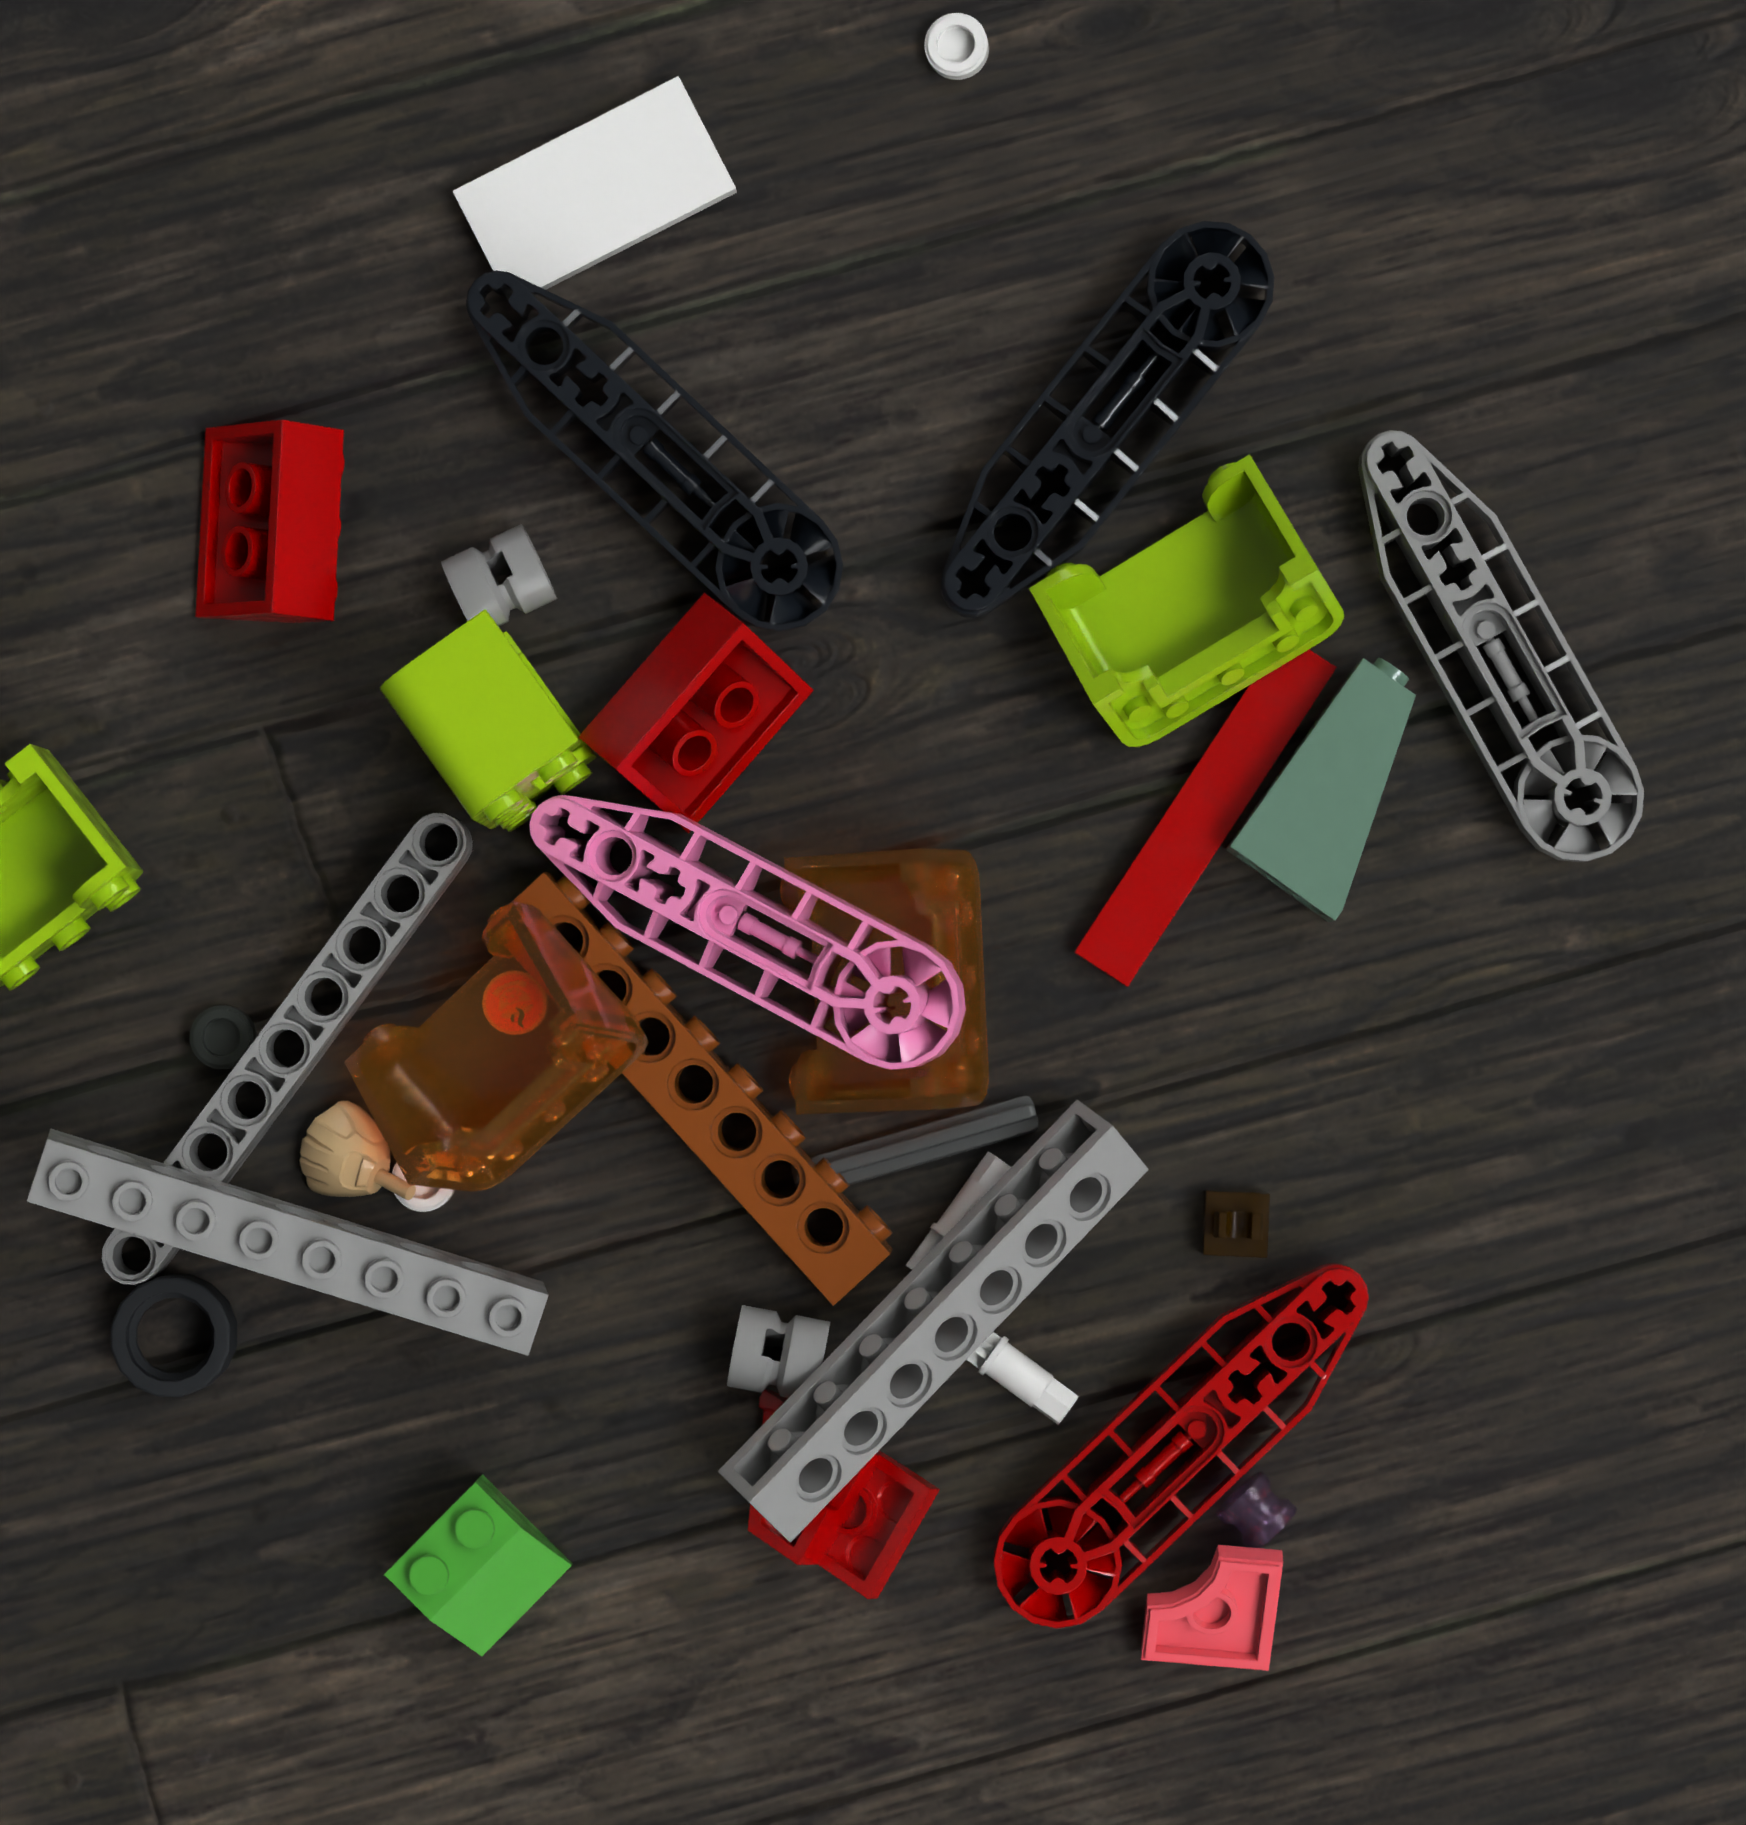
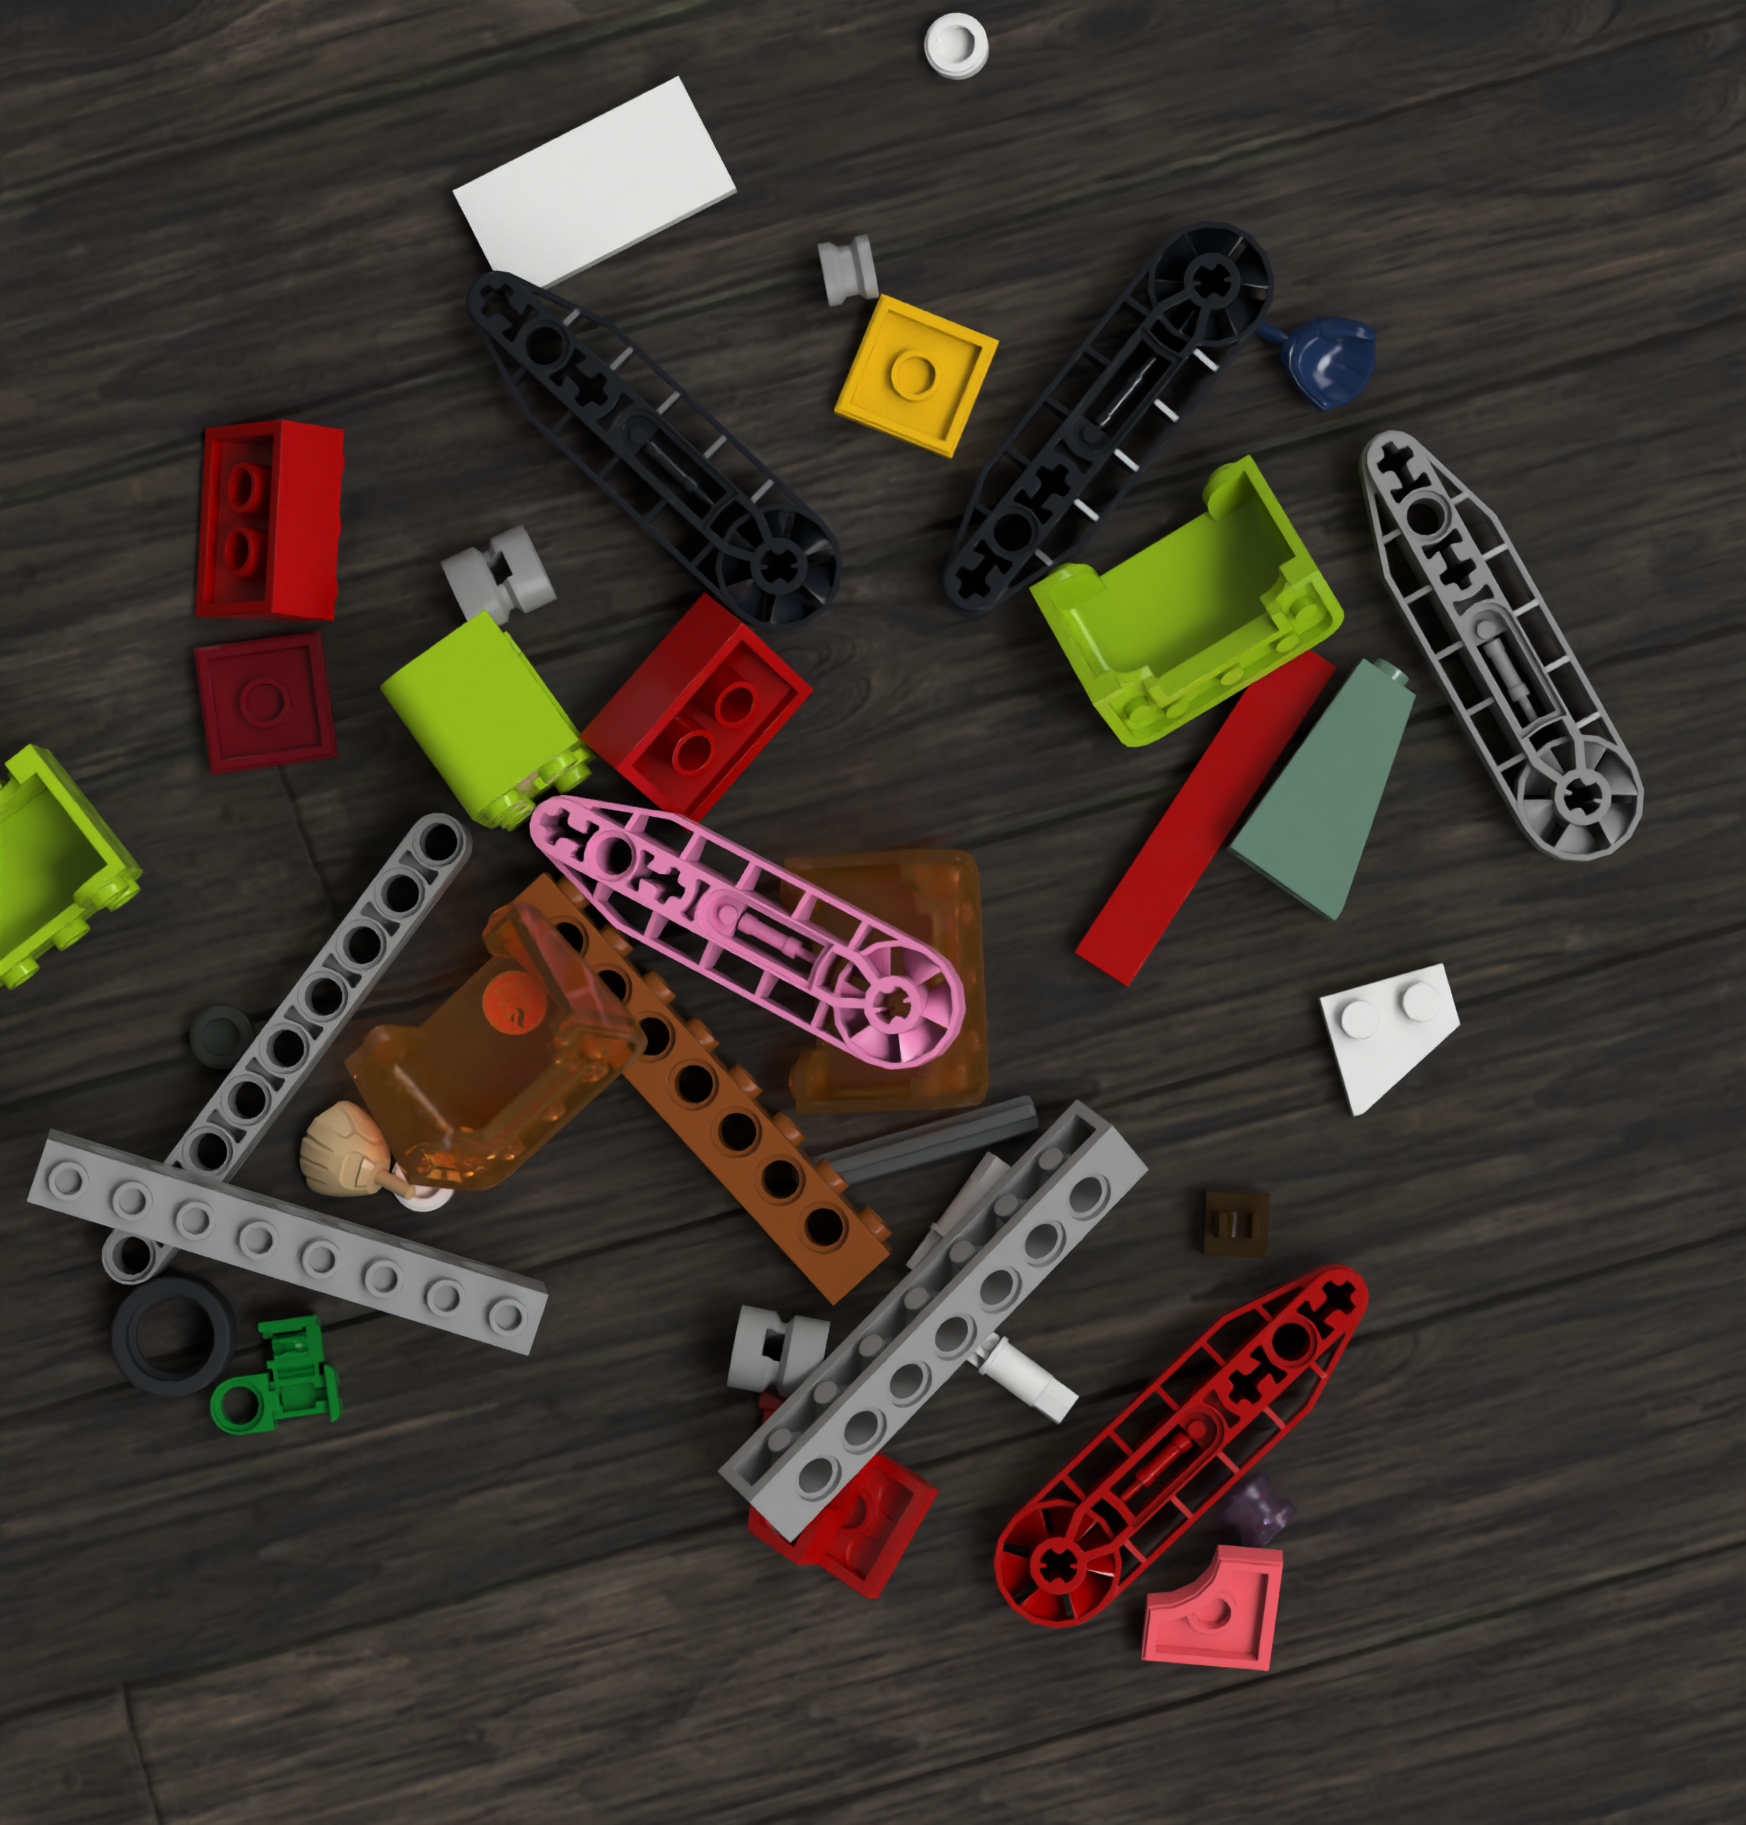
bright green slope [384,1474,573,1656] -> none
none -> dark red tile [194,631,340,776]
none -> green piece [210,1313,344,1435]
none -> light grey wheel [817,234,879,307]
none -> yellow tile [834,293,999,461]
none -> dark blue piece [1255,317,1376,412]
none -> white wing [1317,963,1460,1116]

